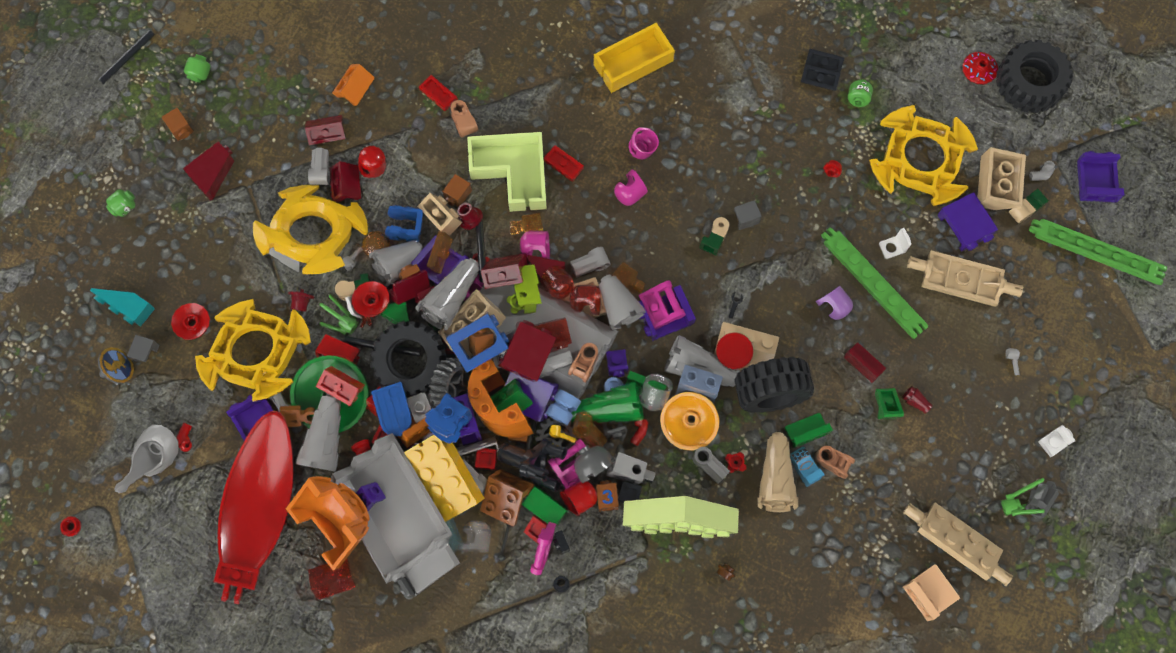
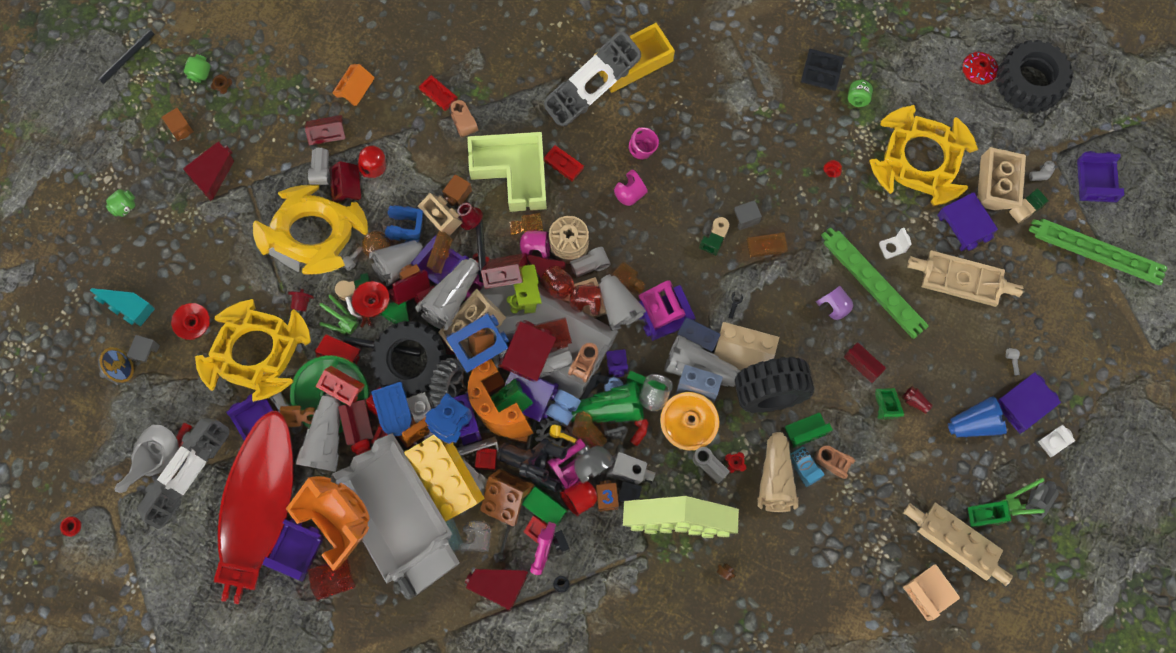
dark purple bracket [356,482,386,511] -> none
red sticker [716,333,753,369] -> none
none -> dark grey piece [137,418,229,529]
none -> reddish brown plate [211,74,232,94]
none -> dark purple panel [262,518,324,582]
none -> dark red panel [338,399,374,445]
none -> dark red slope [465,569,529,611]
none -> dark grey piece [544,32,641,126]
none -> tan wheel [549,216,589,264]
none -> black bar [581,371,609,399]
none -> dark blue bracket [678,318,720,351]
none -> clear orange plate [747,233,788,258]
none -> blue cone [948,396,1007,438]
none -> green slope [967,500,1012,527]
none -> dark purple panel [998,372,1061,434]

